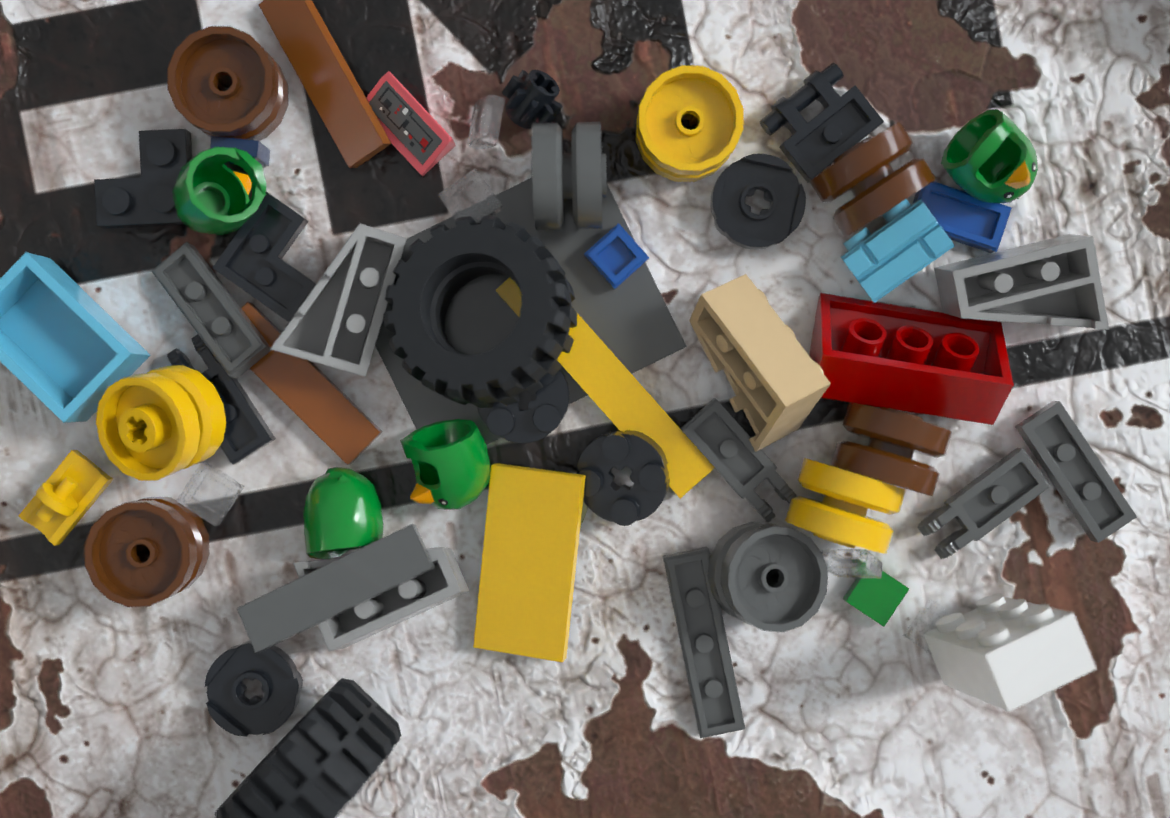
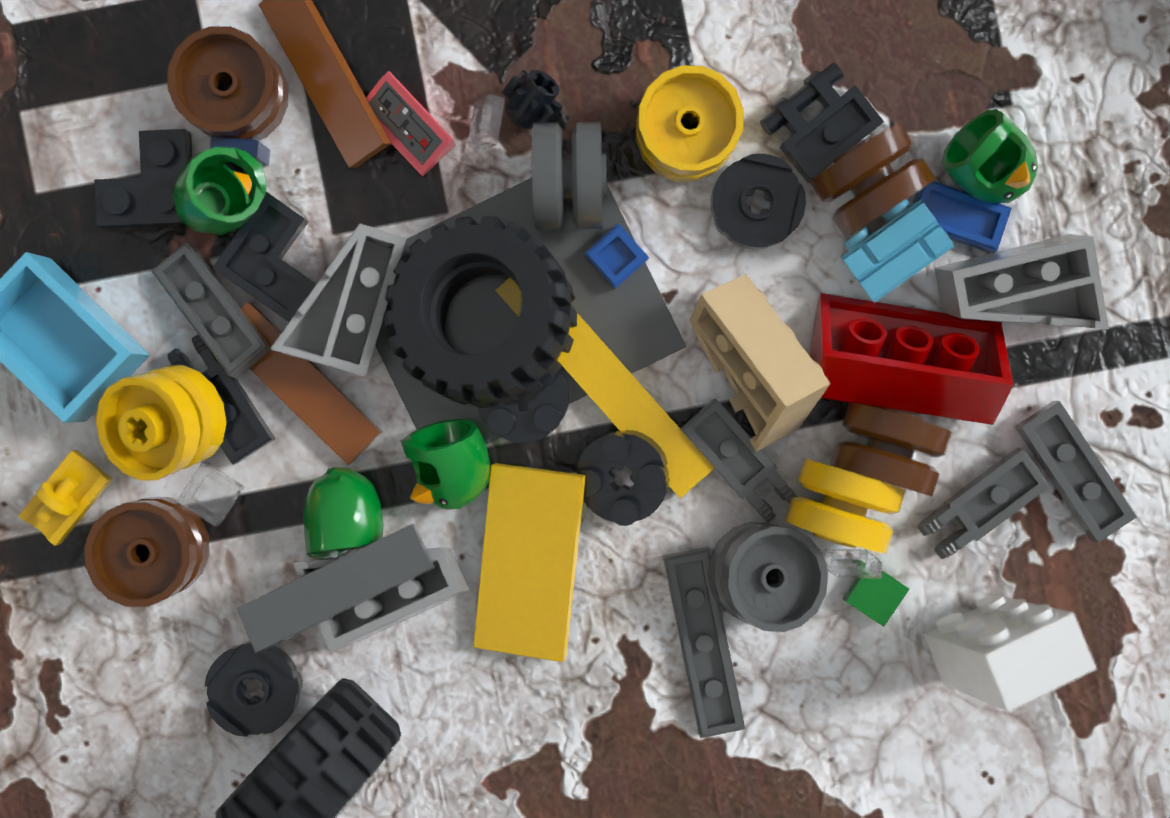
clear tile [438,168,504,224] -> none

